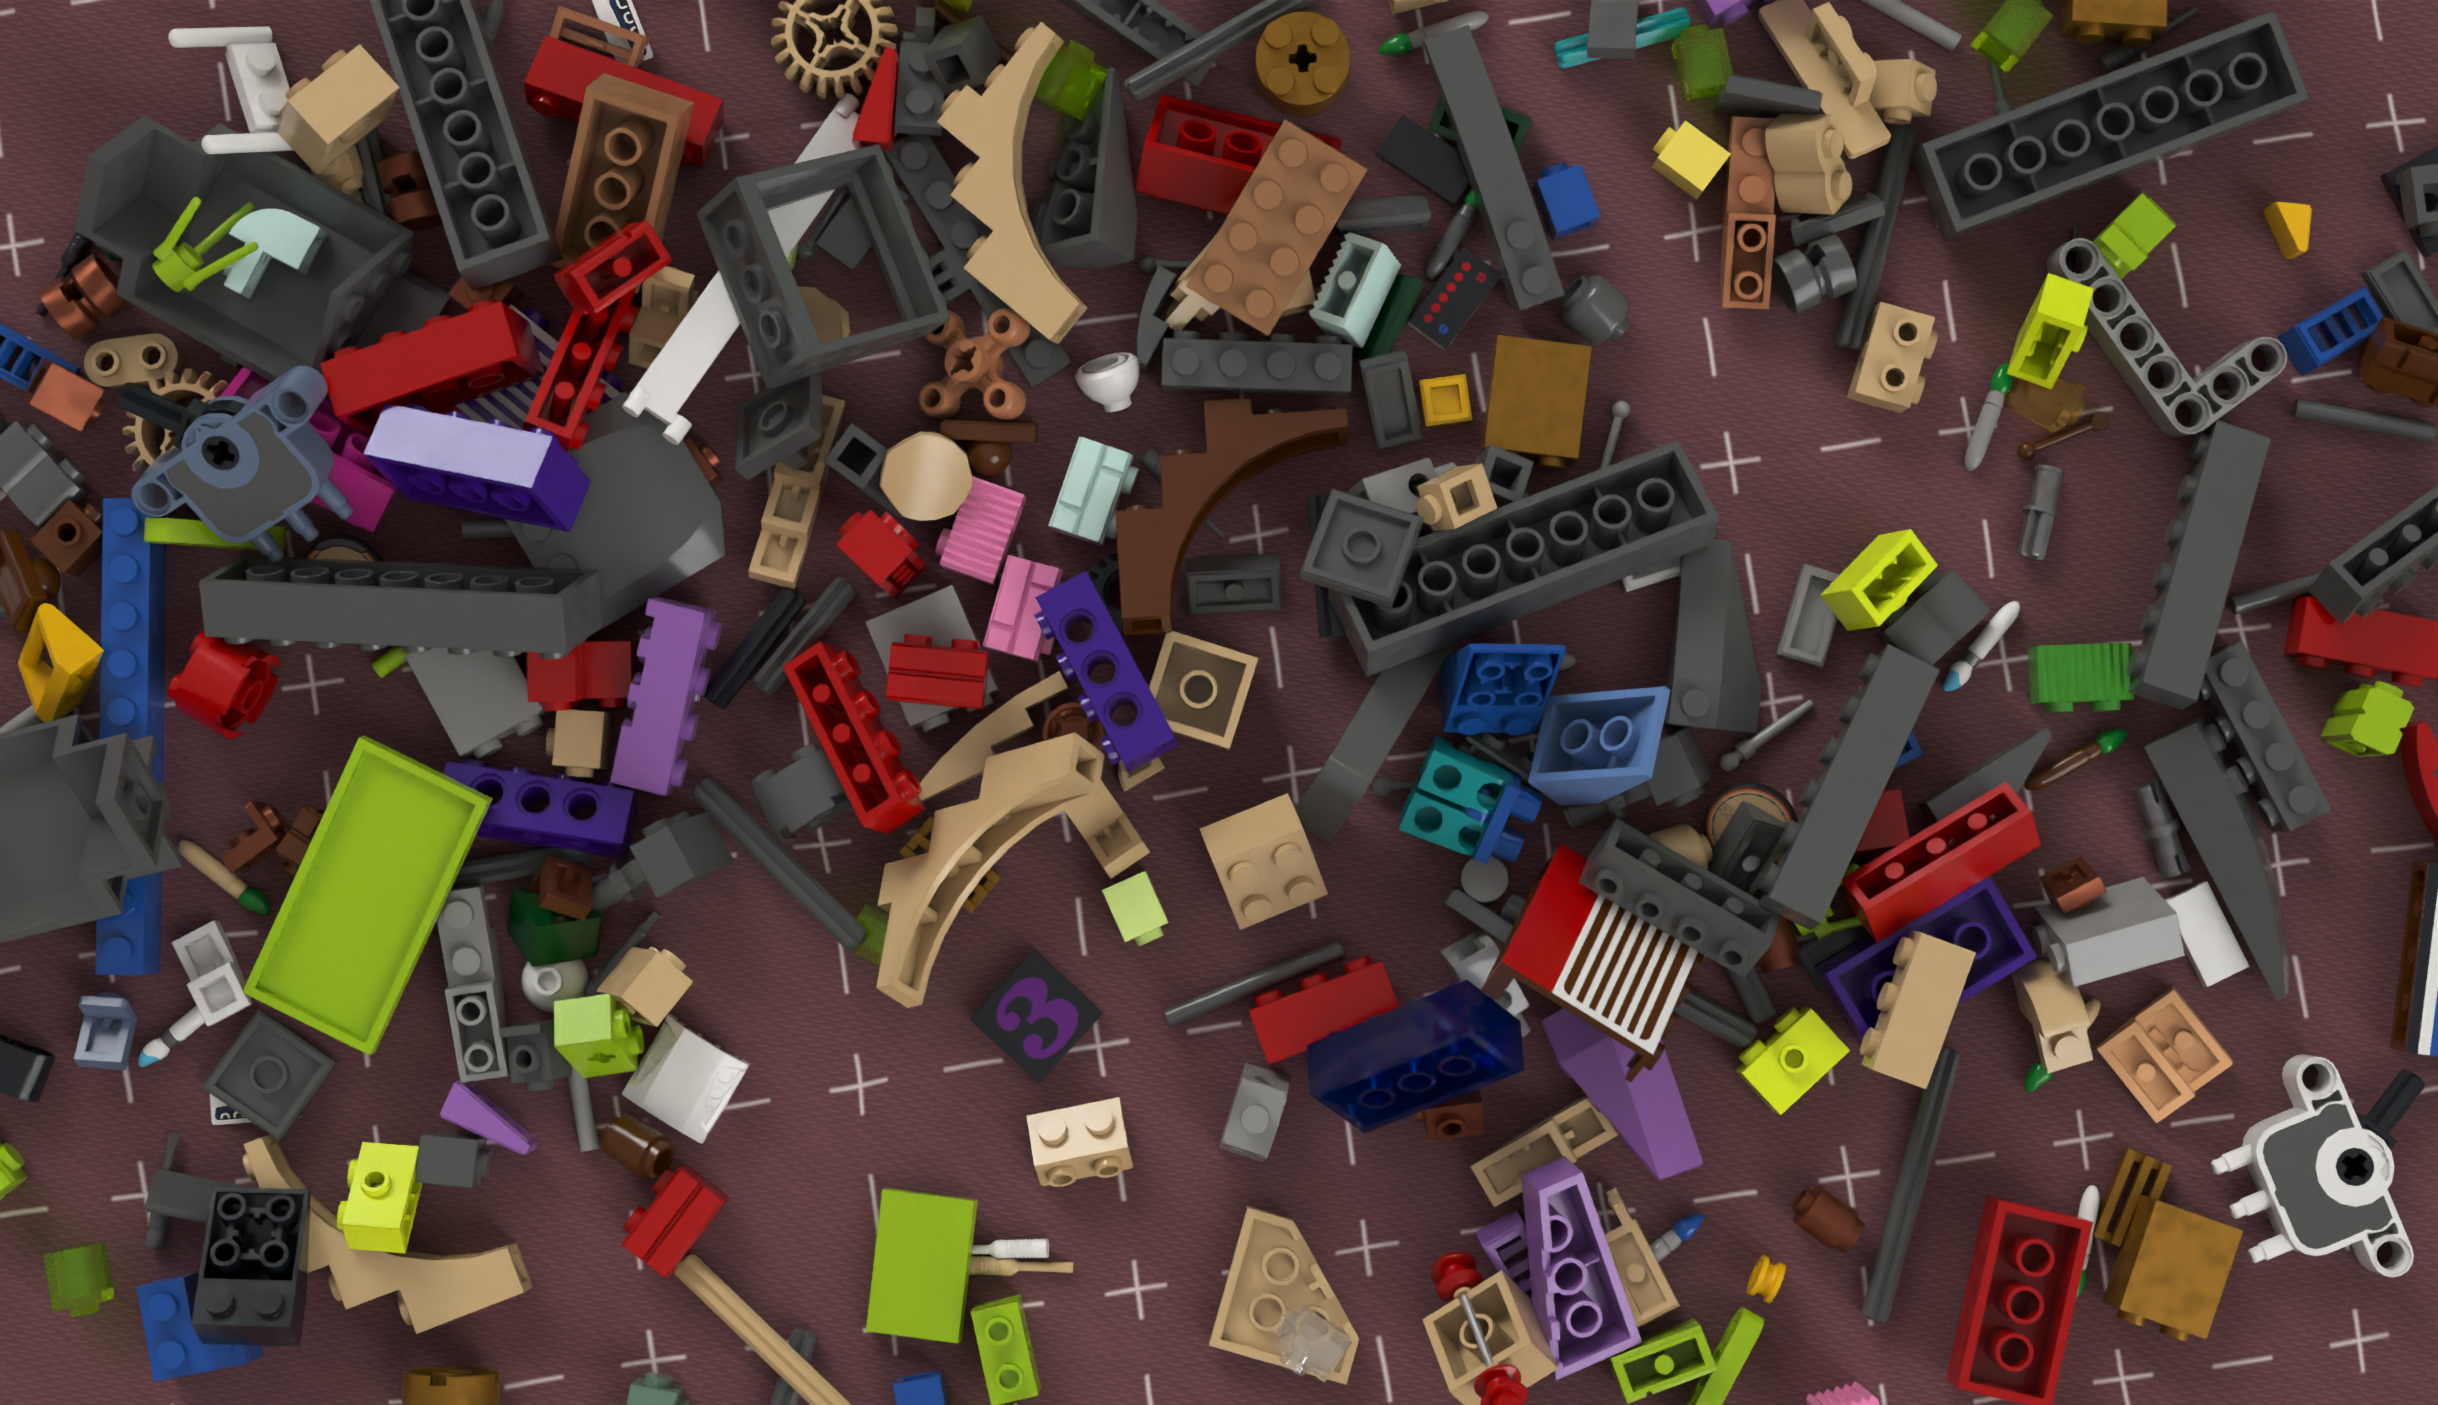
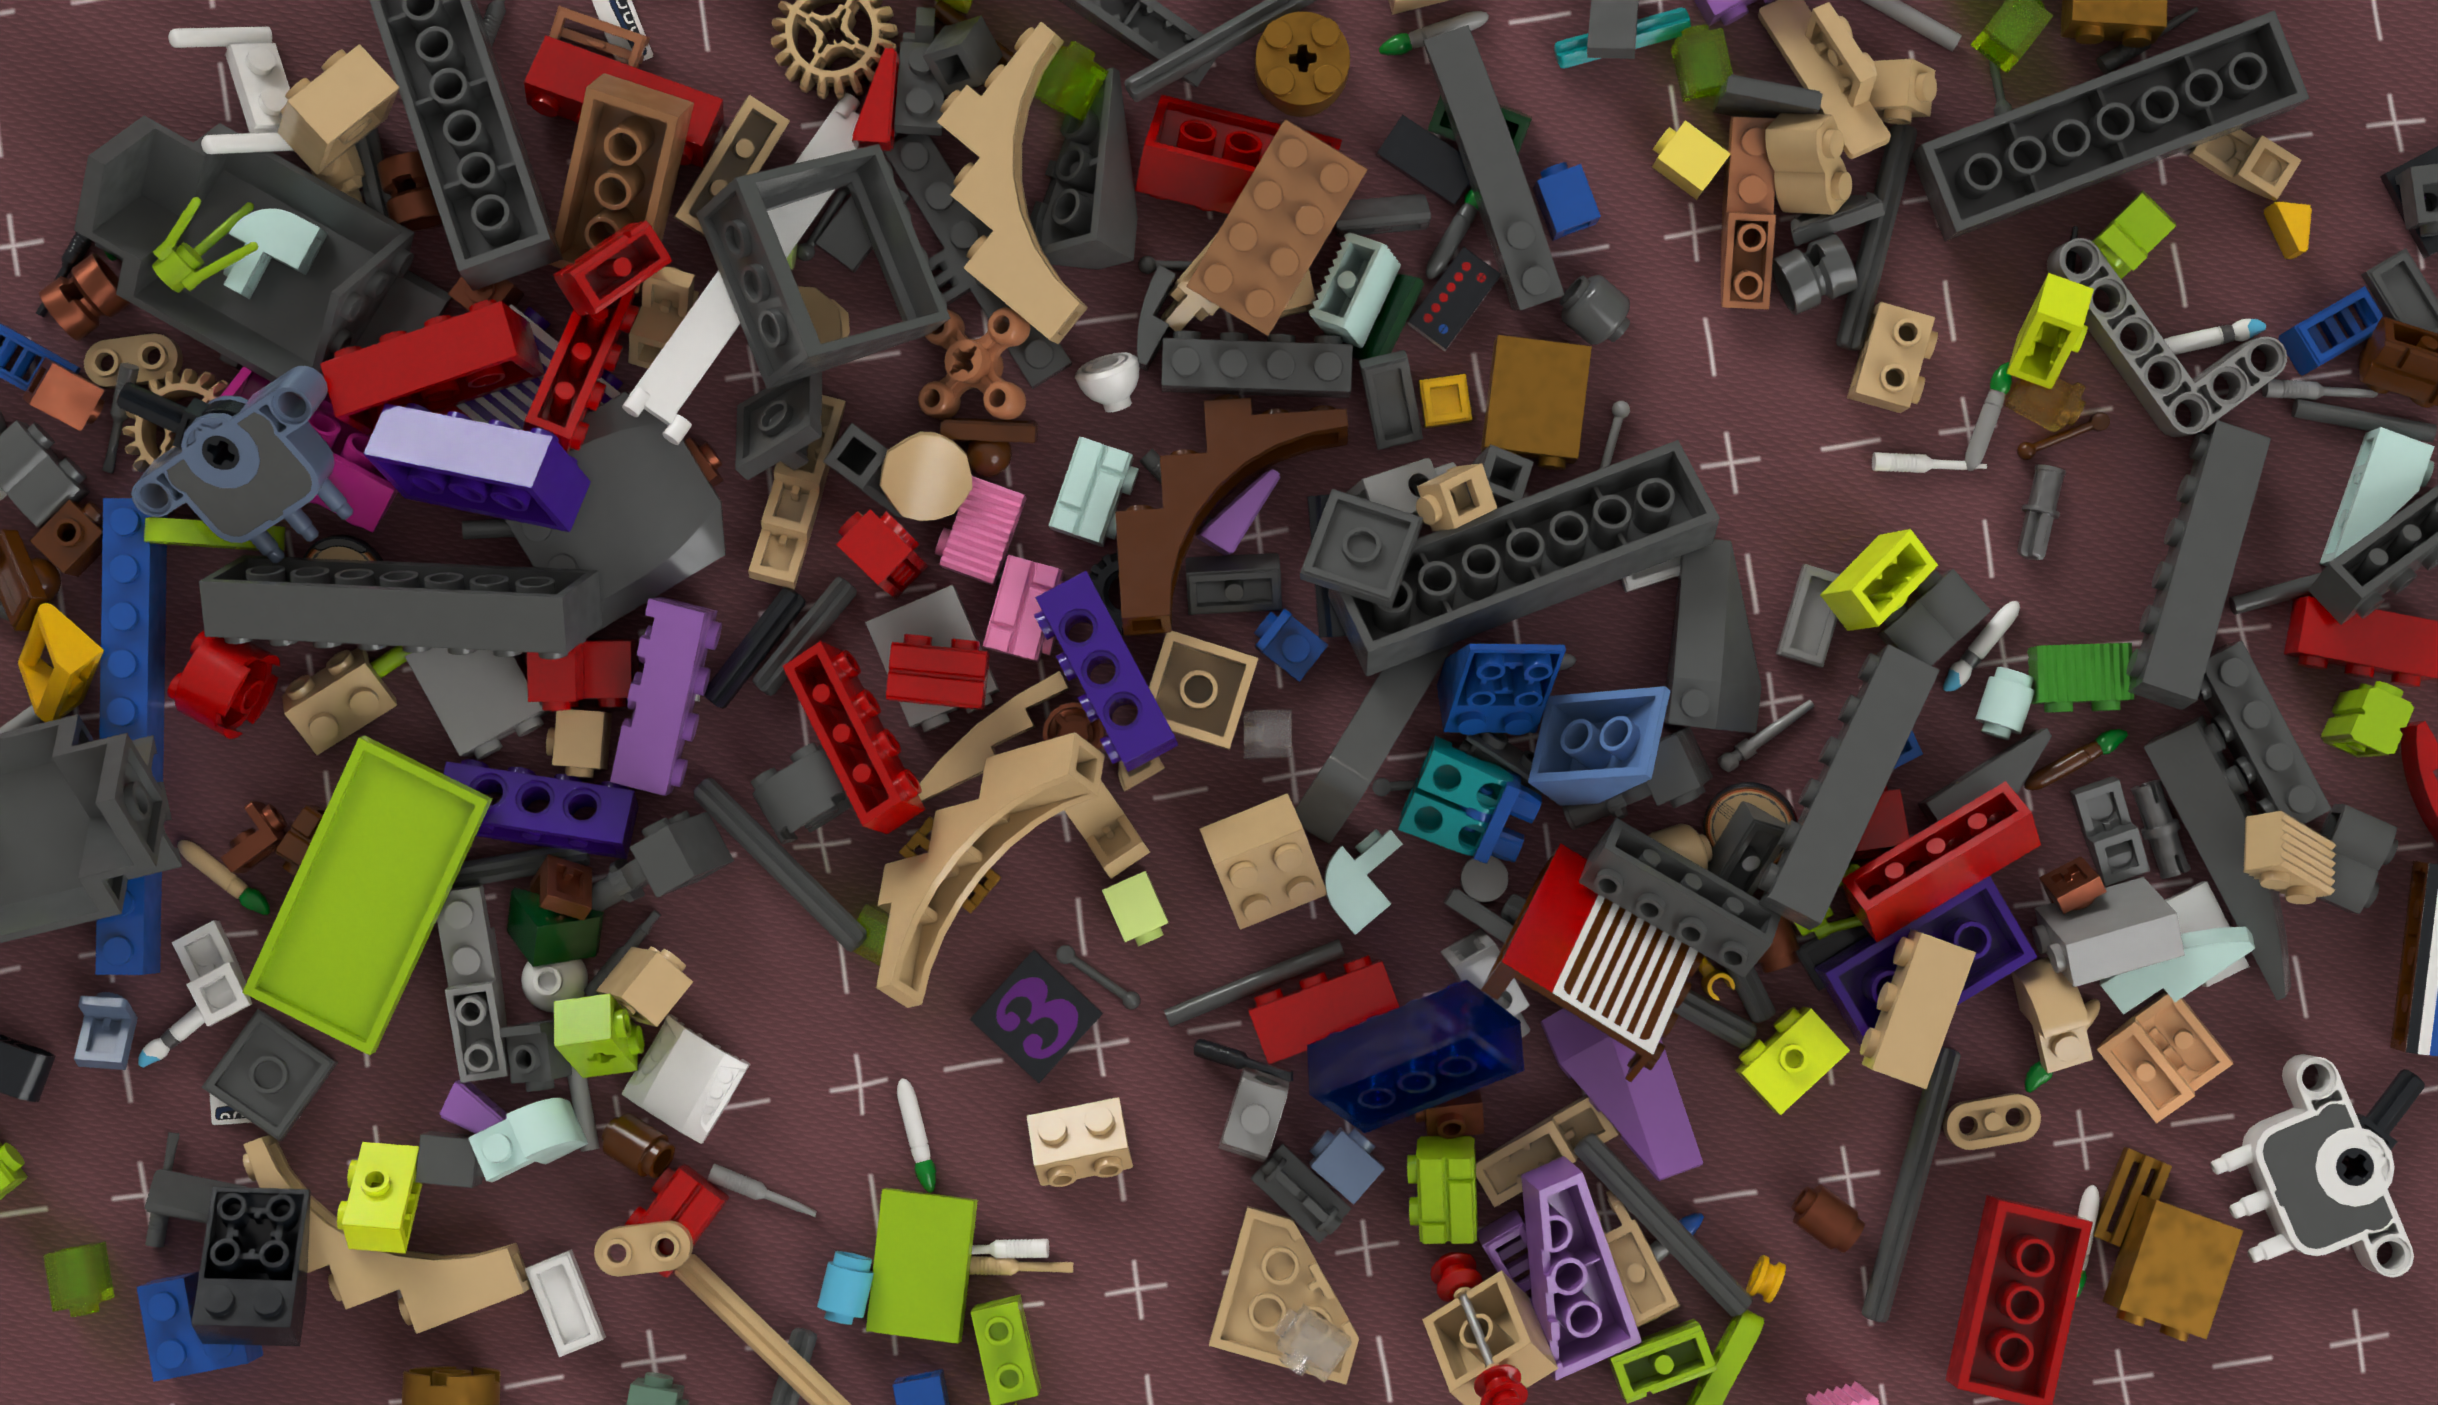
none -> dark grey piece [102,363,139,474]
none -> tan bracket [282,647,397,755]
none -> light aqua brick [468,1098,588,1183]
none -> white tile [525,1249,606,1357]
none -> tan plate [594,1221,693,1277]
none -> tan brick [673,95,790,238]
none -> light grey piece [707,1163,817,1217]
none -> medium azure brick [817,1251,874,1325]
none -> white piece [897,1078,936,1193]
none -> dark grey hinge [1056,945,1141,1010]
none -> black piece [1194,1039,1293,1082]
none -> medium lavender slope [1196,469,1281,556]
none -> clear brick [1244,710,1292,759]
none -> dark grey hinge [1250,1143,1352,1244]
none -> blue bracket [1254,609,1328,682]
none -> sand blue brick [1309,1127,1385,1205]
none -> light aqua brick [1324,829,1403,935]
none -> lime brick [1407,1136,1478,1244]
none -> dark grey axle [1574,1133,1753,1317]
none -> yellow hand [1699,956,1735,1001]
none -> white piece [1872,452,1987,473]
none -> tan plate [1943,1093,2041,1150]
none -> light aqua brick [1975,667,2035,740]
none -> dark grey slope [2069,776,2150,886]
none -> light aqua slope [2100,927,2255,1014]
none -> white piece [2164,319,2266,355]
none -> tan slope [2188,129,2302,201]
none -> tan brick [2244,811,2336,904]
none -> light grey piece [2262,379,2378,400]
none -> dark grey brick [2316,804,2398,914]
none -> light aqua slope [2319,427,2435,566]

